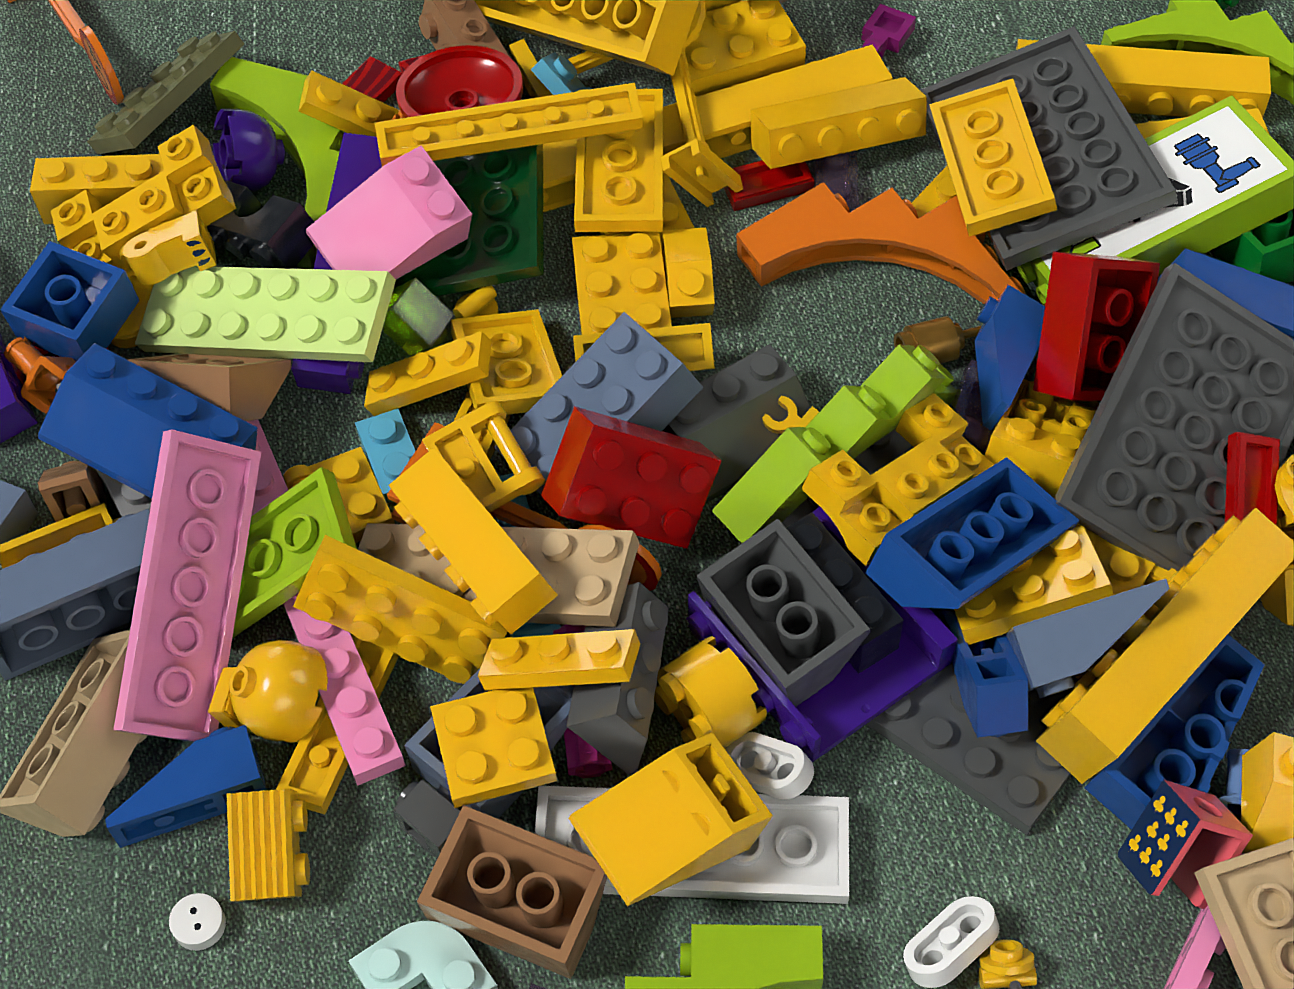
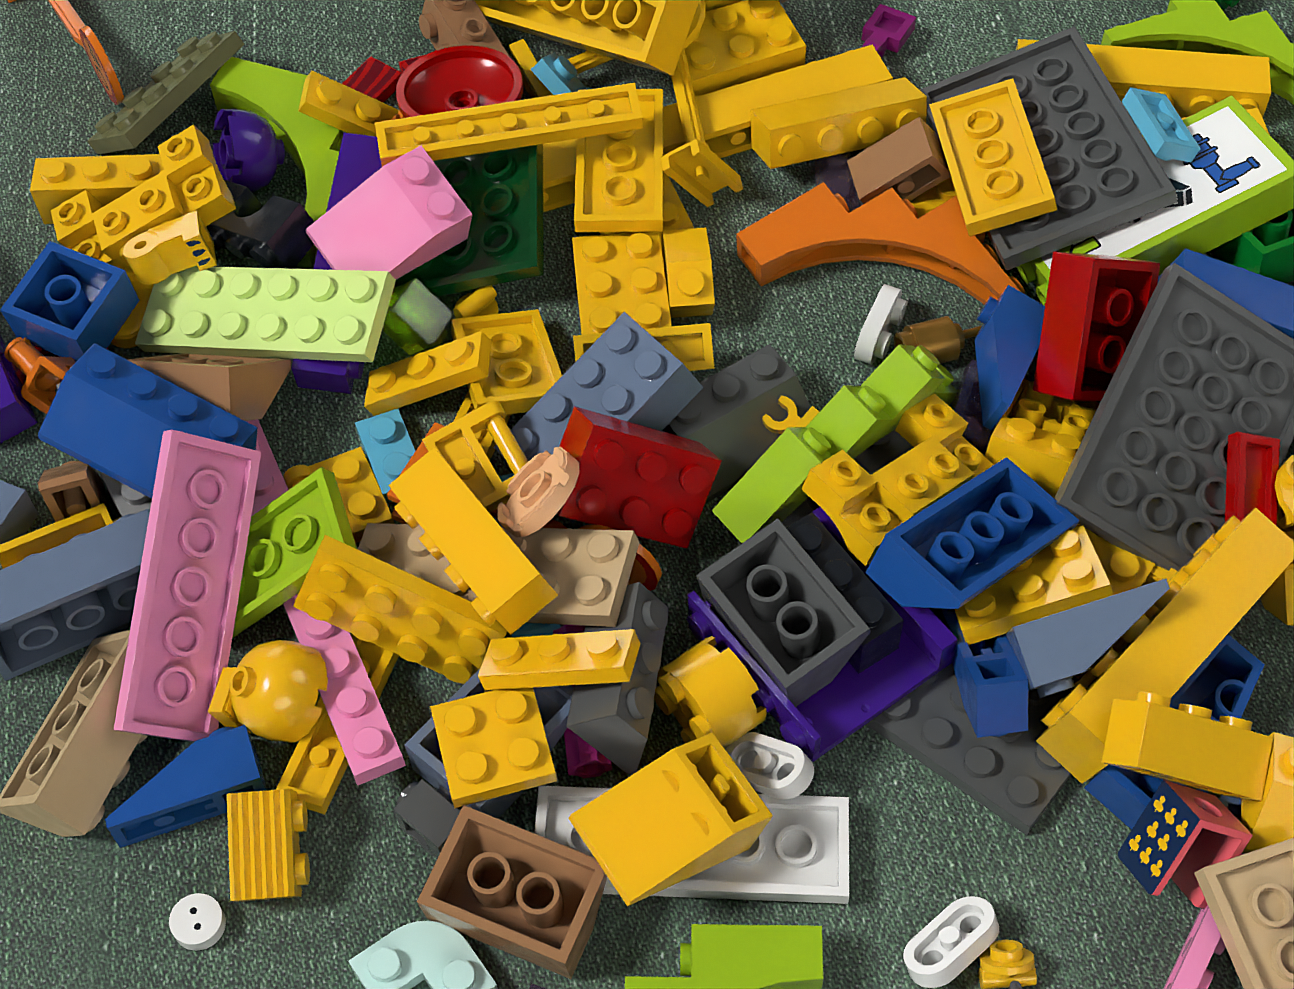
red tile [724,160,814,211] -> none
none -> light nougat tile [498,447,580,537]
none -> medium nougat brick [847,117,951,204]
none -> white plate [854,284,908,365]
none -> yellow brick [1101,692,1273,801]
none -> medium azure plate [1122,87,1201,163]

